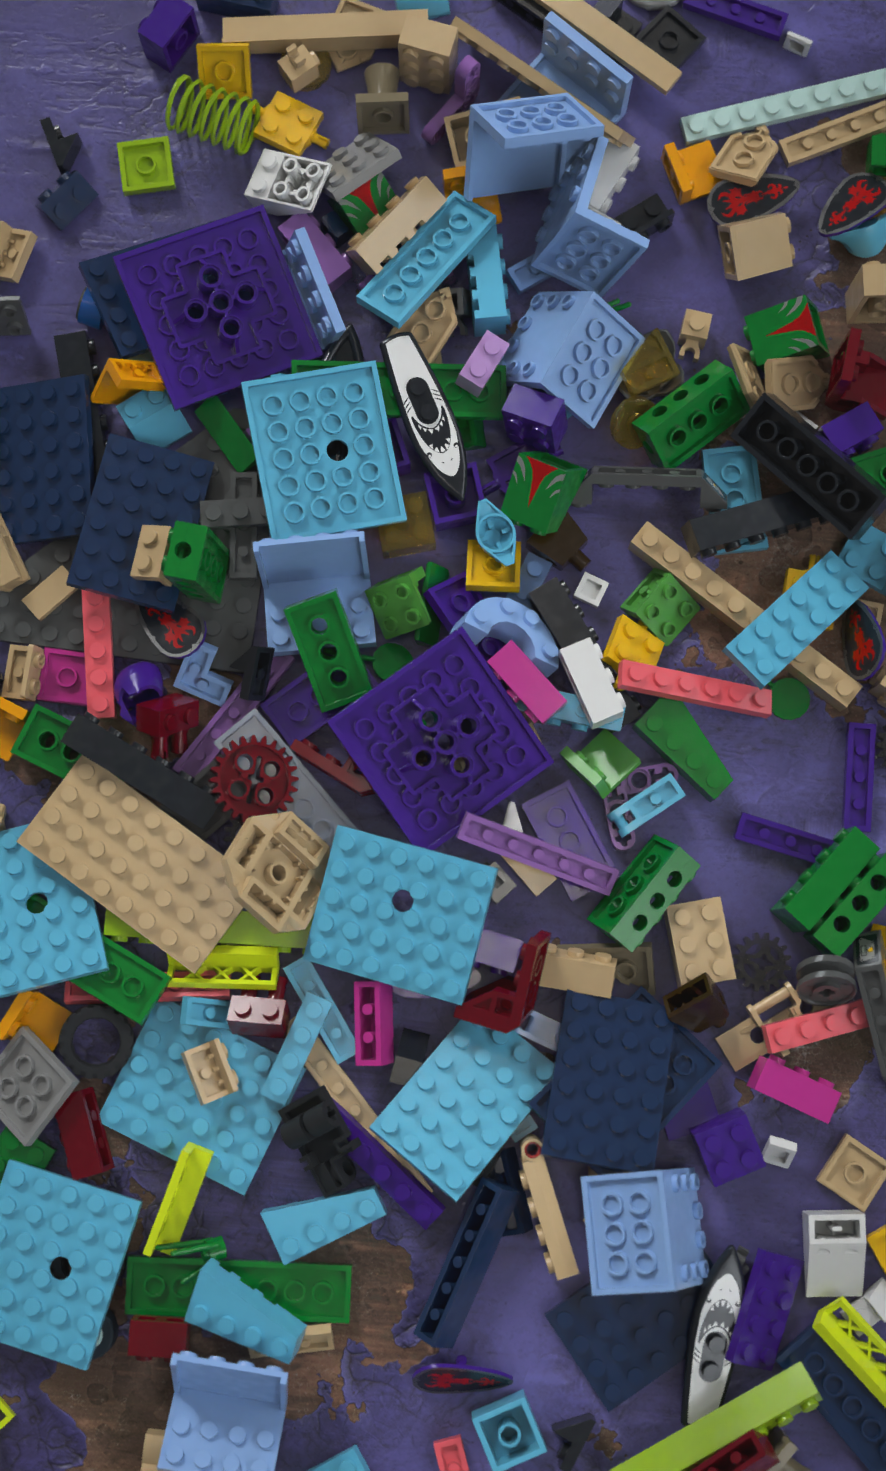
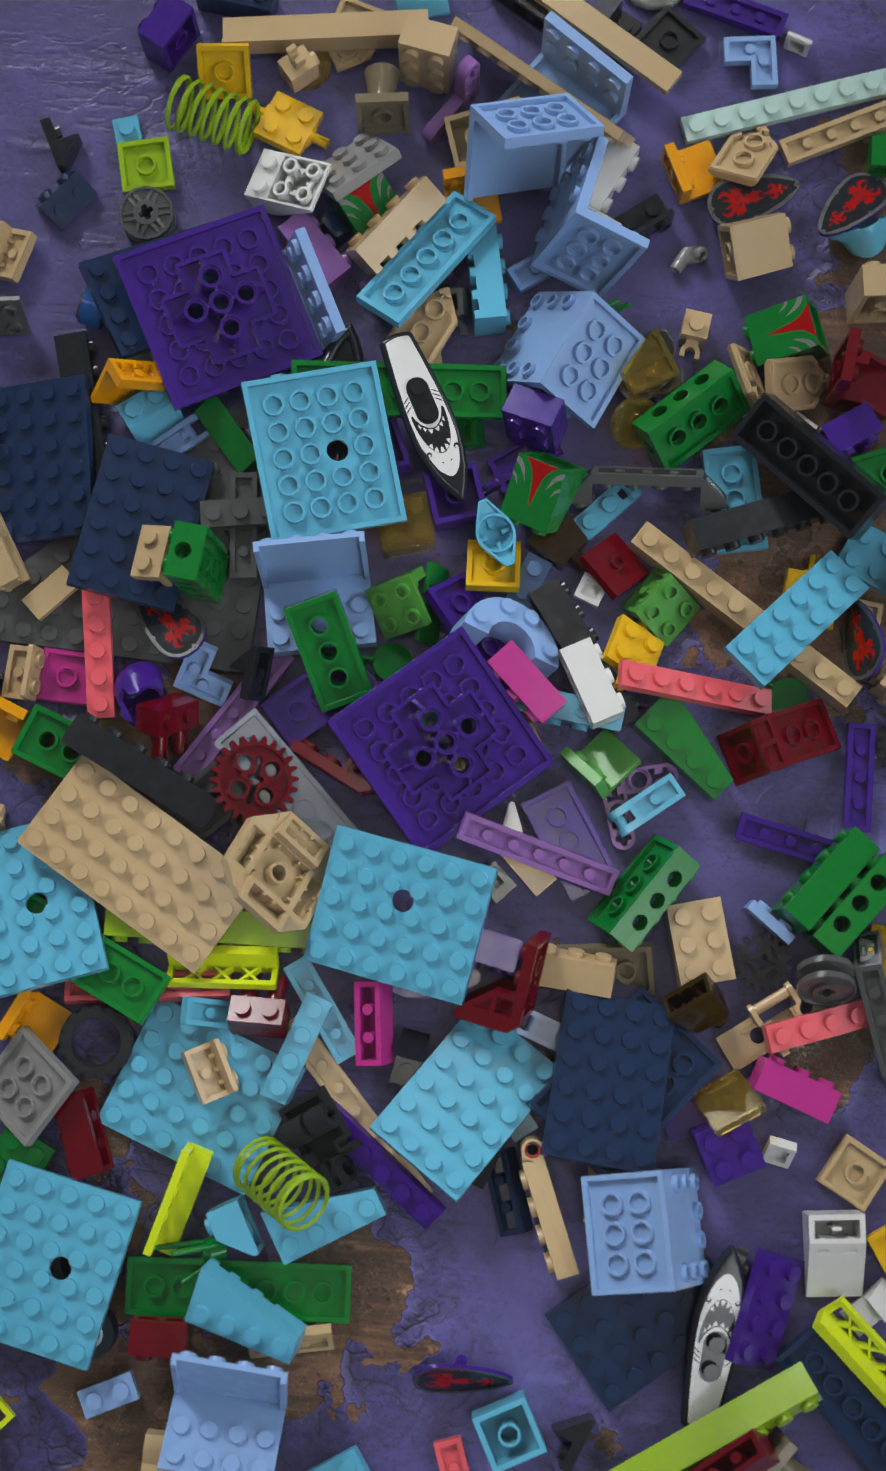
dark blue brick [413,1177,521,1348] -> none
lavender brick [455,330,510,398] -> none
none -> light blue plate [77,1369,141,1419]
none -> medium azure plate [112,115,143,143]
none -> dark grey wheel [119,186,177,244]
none -> medium blue hinge [149,413,210,454]
none -> medium azure slope [204,1194,265,1256]
none -> lime piece [232,1136,330,1232]
none -> medium azure plate [573,485,644,543]
none -> dark red plate [578,532,650,601]
none -> light grey arm [670,246,708,275]
none -> clear yellow tile [691,1069,767,1137]
none -> dark red bracket [717,698,841,787]
none -> light blue plate [722,35,778,90]
none -> light blue plate [743,900,796,945]

